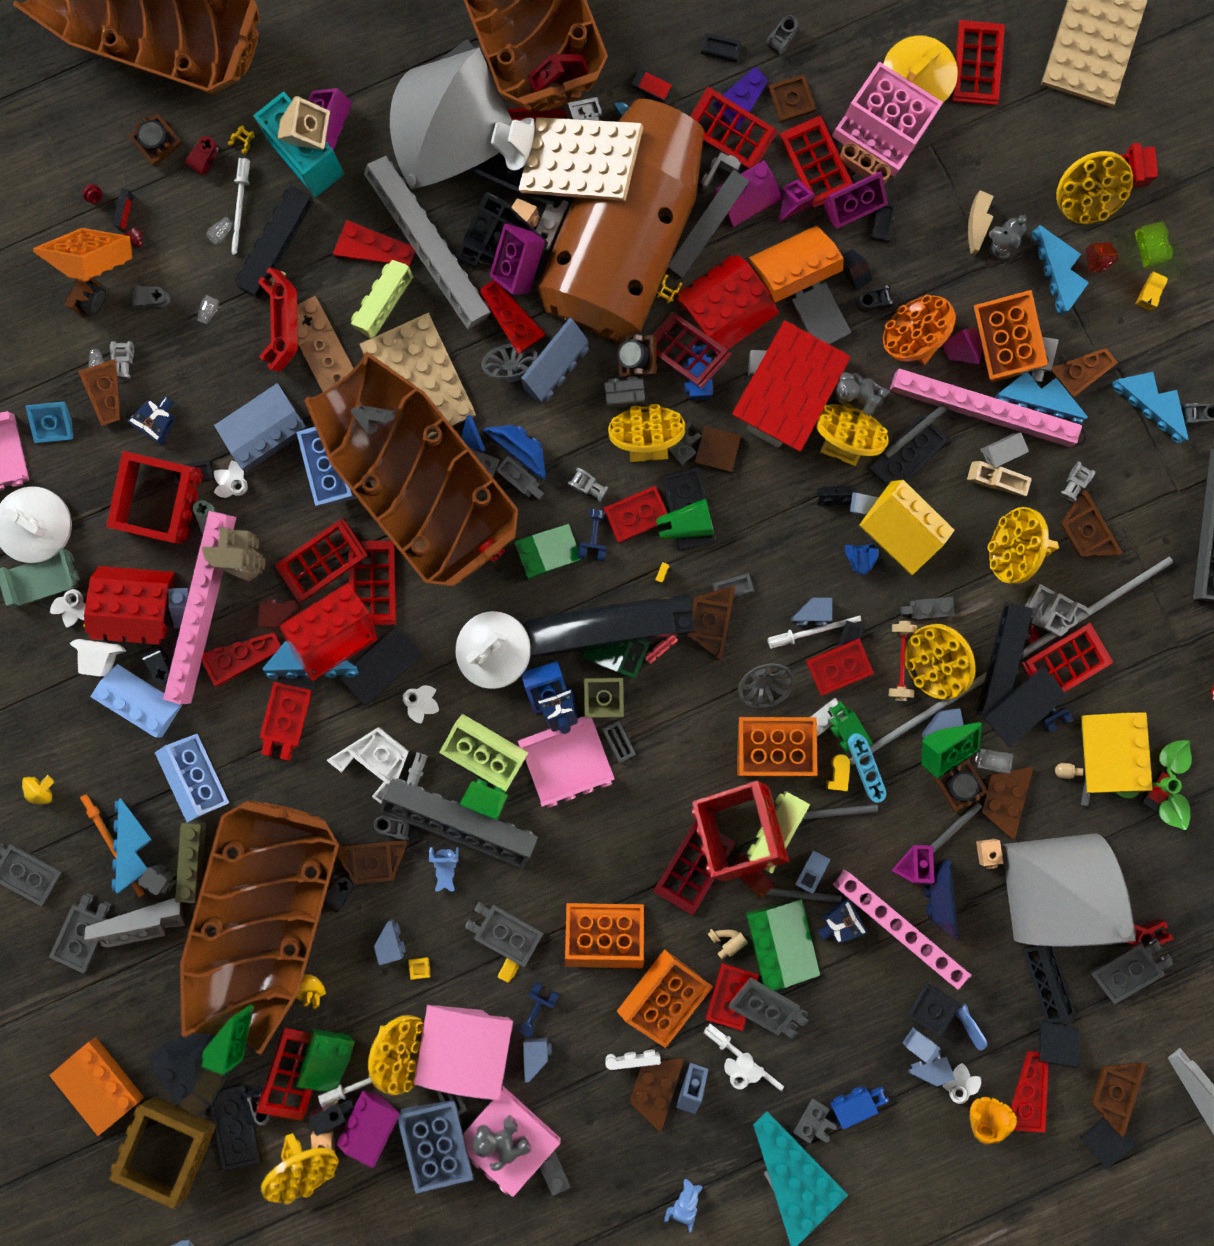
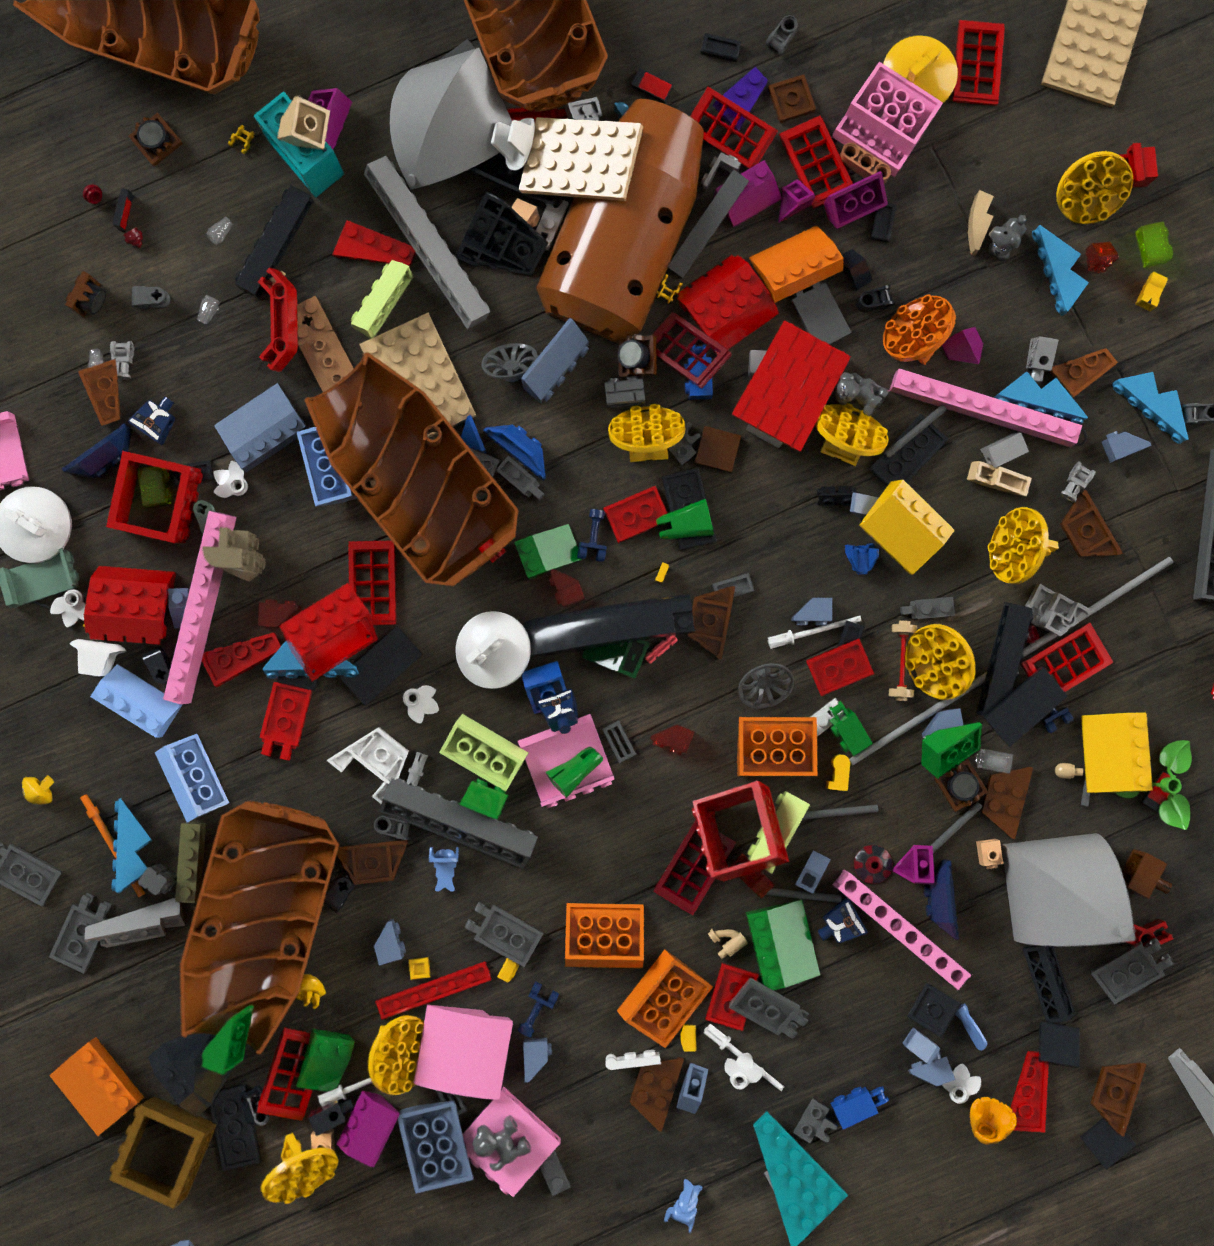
dark azure slope [25,401,73,443] -> none
orange slope [33,228,132,282] -> none
dark red piece [185,136,219,176] -> none
white piece [232,158,250,255] -> none
red piece [275,518,369,603] -> none
dark grey slope [351,405,395,434] -> none
red wing [480,280,546,355] -> none
magenta slope [489,224,545,294] -> none
dark red panel [527,54,590,92] -> none
light grey connector [568,468,609,502] -> none
olive slope [584,678,624,718] -> none
medium azure beam [848,733,886,803] -> none
orange slope [974,290,1048,382] -> none
none -> dark blue wedge [61,424,132,479]
none -> clear neon green brick [137,466,172,508]
none -> red tile [375,961,492,1020]
none -> green piece [546,747,603,798]
none -> clear red slope [548,569,585,608]
none -> clear red slope [650,725,694,755]
none -> yellow piece [680,1024,696,1052]
none -> dish [854,845,893,884]
none -> sand blue slope [1102,431,1151,463]
none -> reddish brown brick [1121,849,1172,899]

